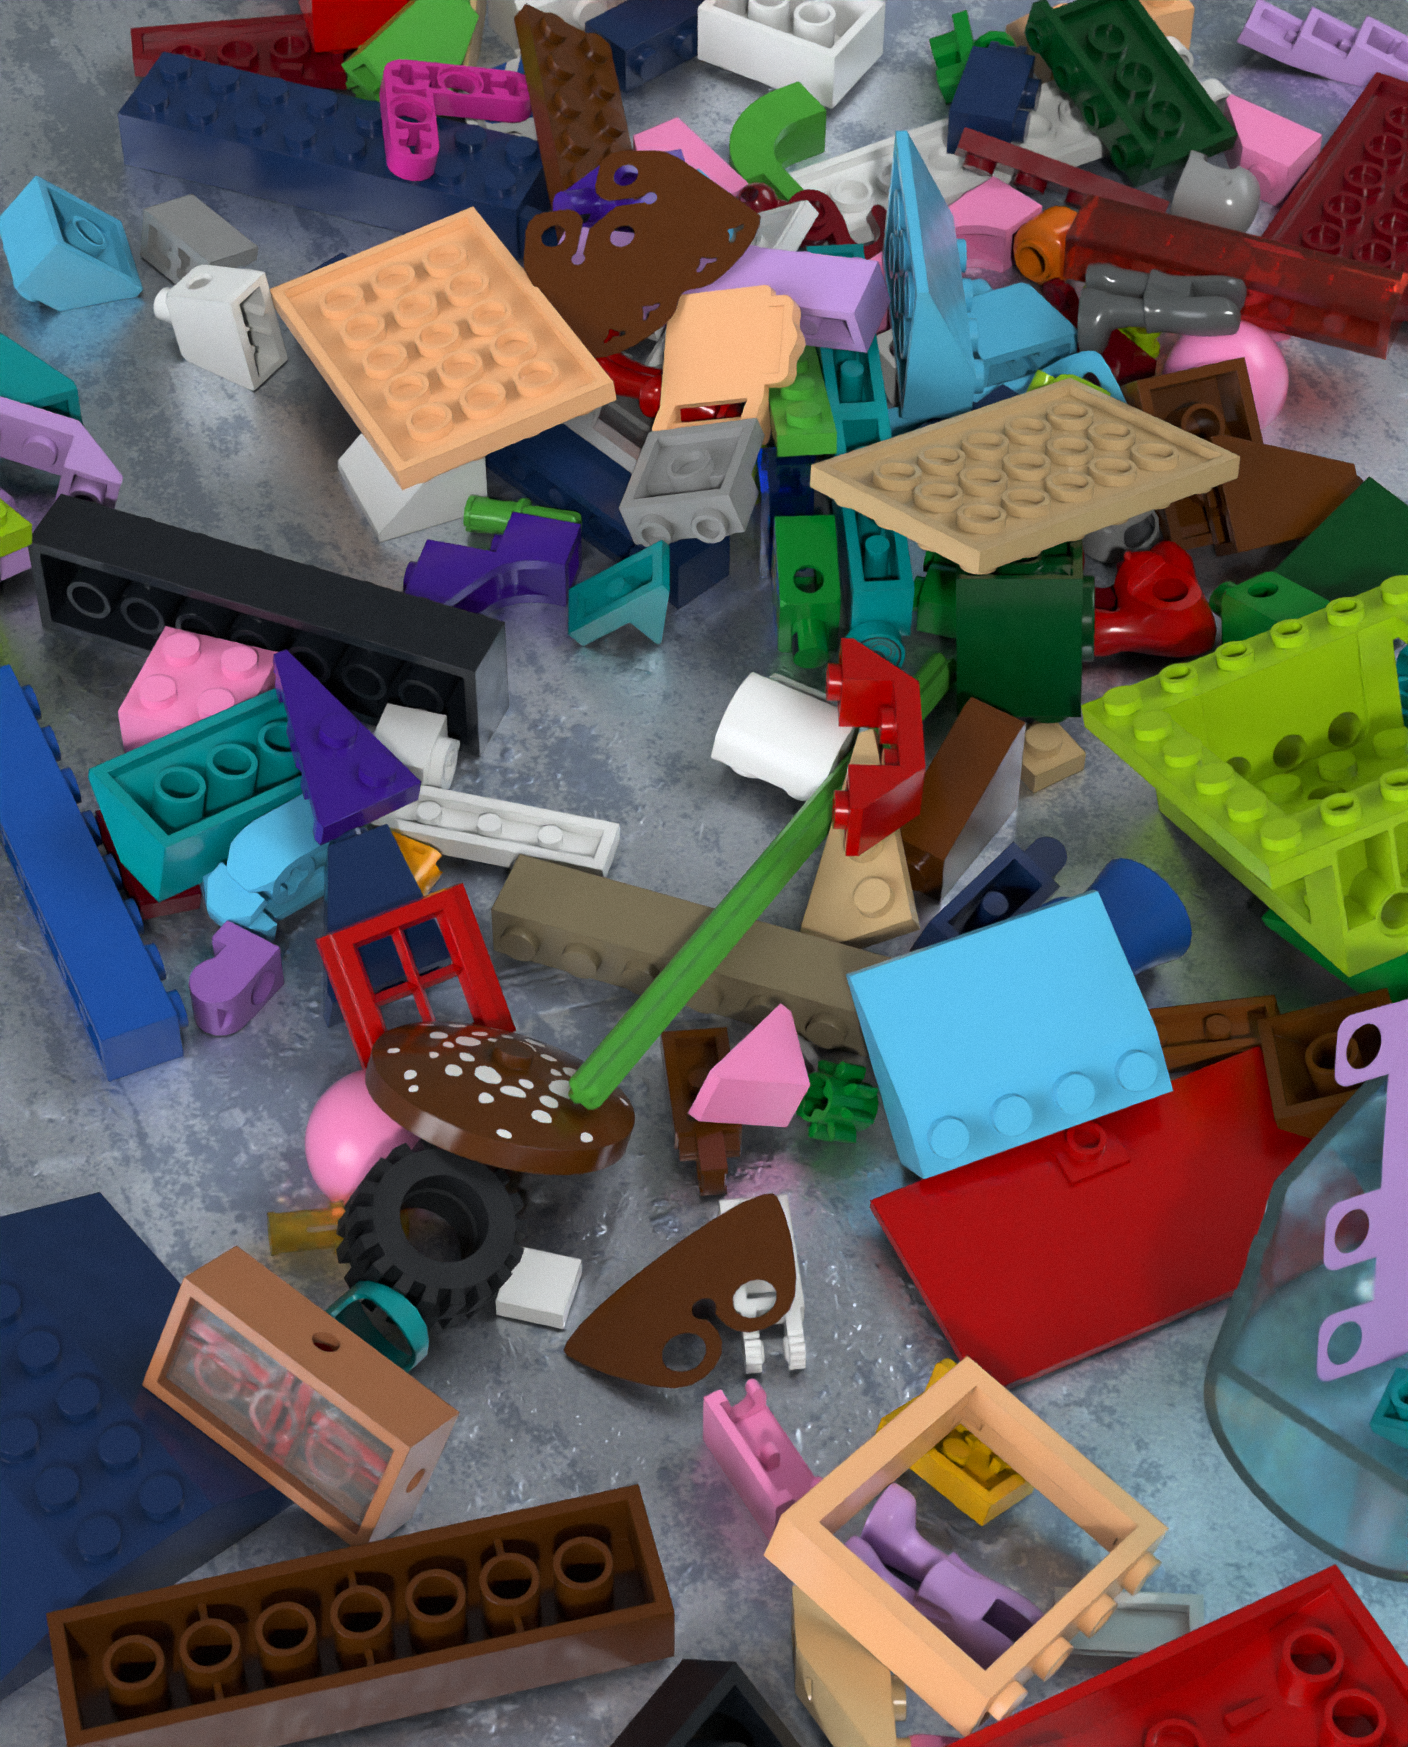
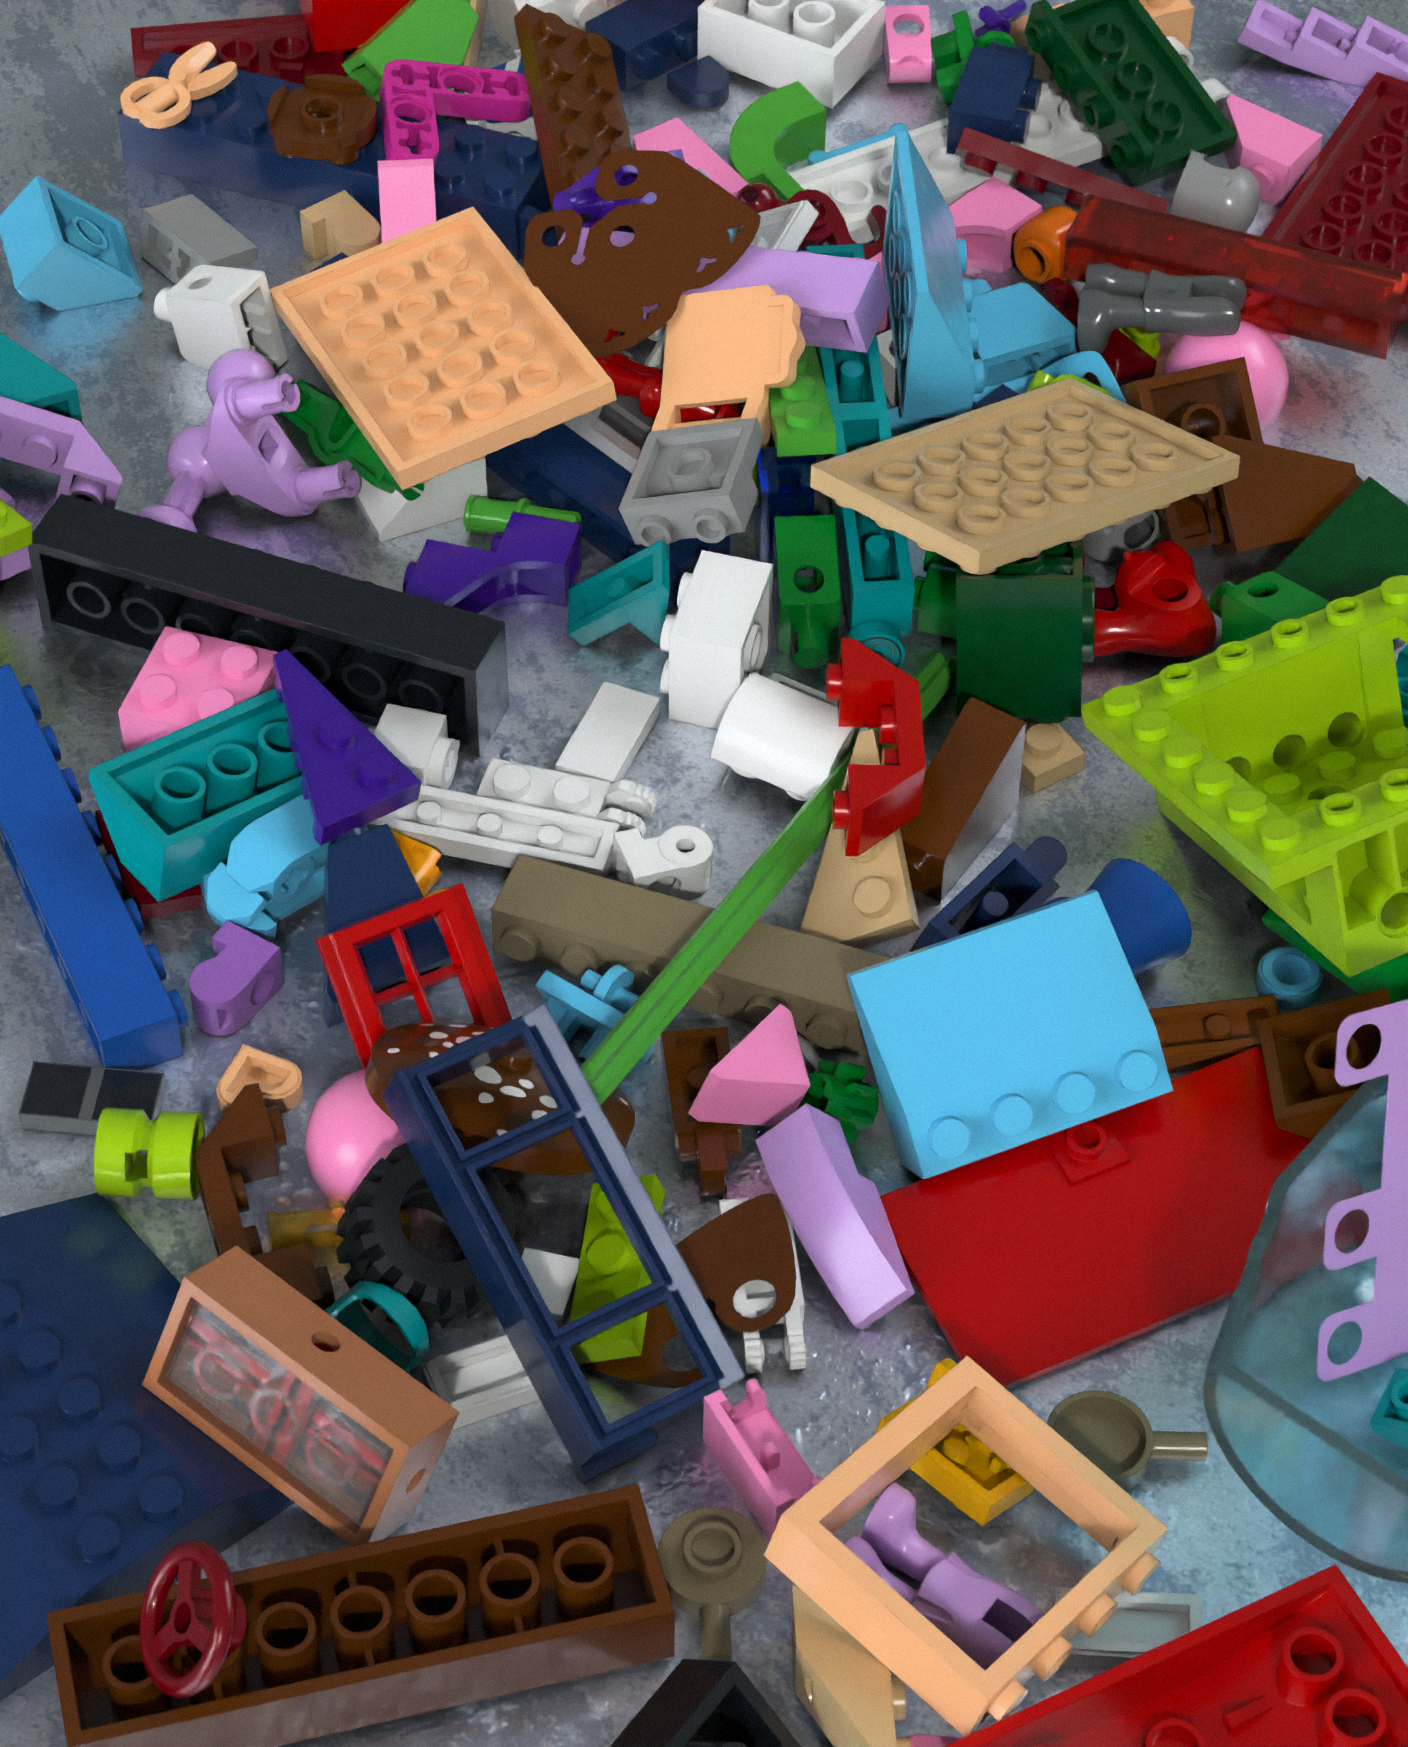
none -> black tile [18,1061,167,1135]
none -> lime wheel [94,1107,205,1201]
none -> light nougat piece [120,41,238,129]
none -> lavender connector [136,349,360,533]
none -> dark red piece [139,1540,247,1698]
none -> reddish brown slope [193,1083,335,1311]
none -> light nougat tile [216,1044,304,1116]
none -> reddish brown plate [267,74,378,165]
none -> green piece [278,374,424,501]
none -> tan leg [300,190,381,260]
none -> bright pink slope [378,158,437,243]
none -> dark blue piece [381,1003,746,1483]
none -> white tile [420,1334,540,1430]
none -> white hinge [476,758,657,838]
none -> medium azure hips [535,964,656,1064]
none -> white tile [555,681,660,784]
none -> lime plate [570,1174,665,1364]
none -> white leg [612,825,713,901]
none -> dark tan piece [657,1507,767,1661]
none -> white brick [660,550,773,730]
none -> dark blue tile [667,55,730,109]
none -> lavender slope [755,1103,915,1330]
none -> medium azure hinge [808,123,908,166]
none -> bright pink leg [882,5,932,84]
none -> dark purple hand [975,0,1027,37]
none -> dark tan piece [1046,1390,1208,1492]
none -> medium azure tile [1255,946,1323,1011]

